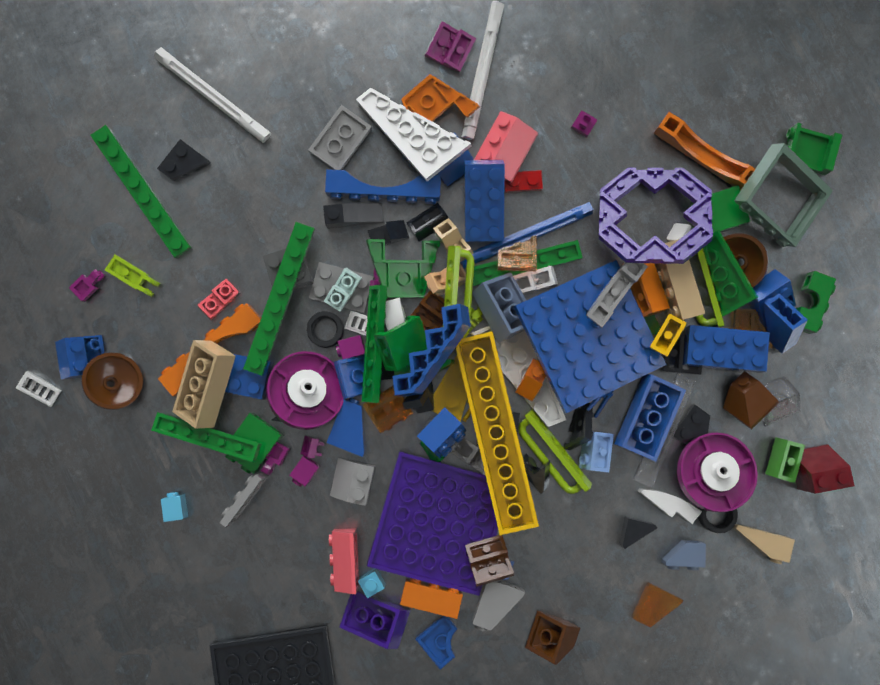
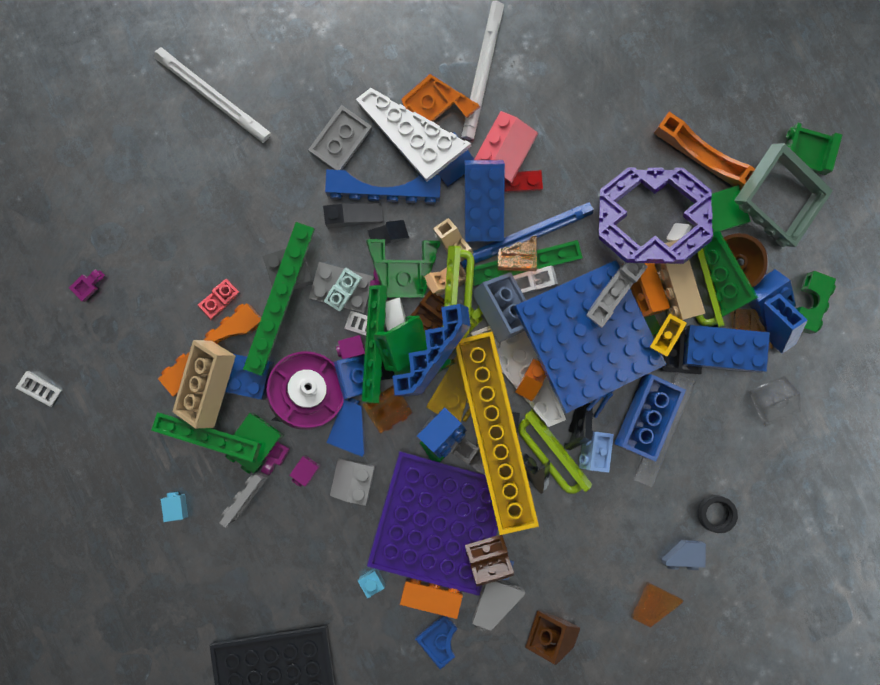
blue slope [55,335,105,380] -> none
reddish brown dish [81,353,143,410] -> none
green plate [90,125,192,258] -> none
lime hinge [105,254,161,297] -> none
black wing [157,139,210,181] -> none
magenta tile [300,436,324,458] -> none
black tyre [306,311,344,348] -> none
coral slope [329,528,360,594] -> none
dark purple slope [339,591,411,649] -> none
black slope [403,381,434,413] -> none
black slope [406,203,448,242] -> none
magenta slope [424,21,476,72] -> none
magenta tile [571,110,597,137] -> none
black slope [619,516,657,549] -> none
white slope [638,488,702,524] -> none
black wing [671,404,710,446] -> none
magenta piece [677,433,758,512] -> none
reddish brown slope [723,371,779,430] -> none
tan slope [733,524,795,564] -> none
bright green brick [766,437,805,483] -> none
dark red slope [796,444,855,494] -> none

